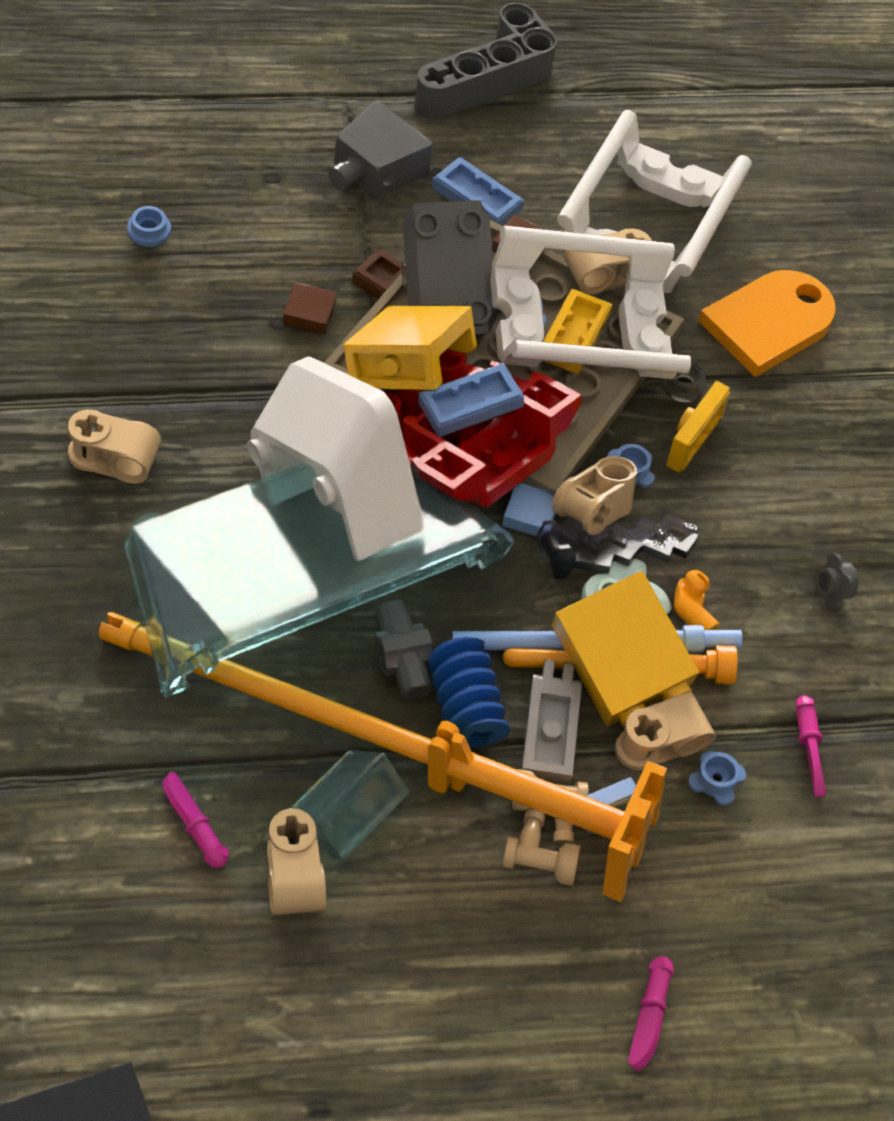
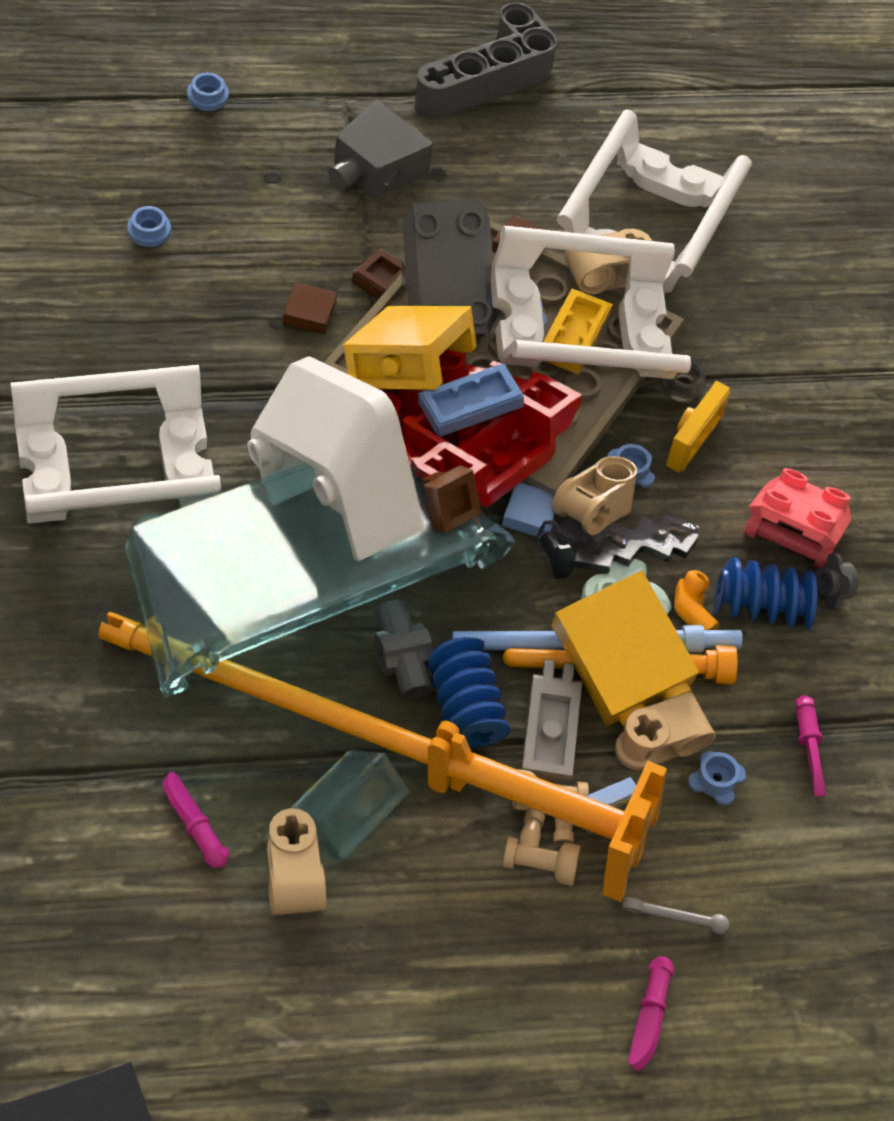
tan piece [68,409,161,484] -> none
medium blue plate [432,157,524,226] -> none
light orange tile [698,270,835,377] -> none
none -> white piece [11,365,221,524]
none -> medium blue plate [187,72,229,111]
none -> reddish brown tile [420,466,481,533]
none -> light grey hinge [622,897,729,934]
none -> blue piece [713,557,818,631]
none -> coral shield [743,468,851,569]

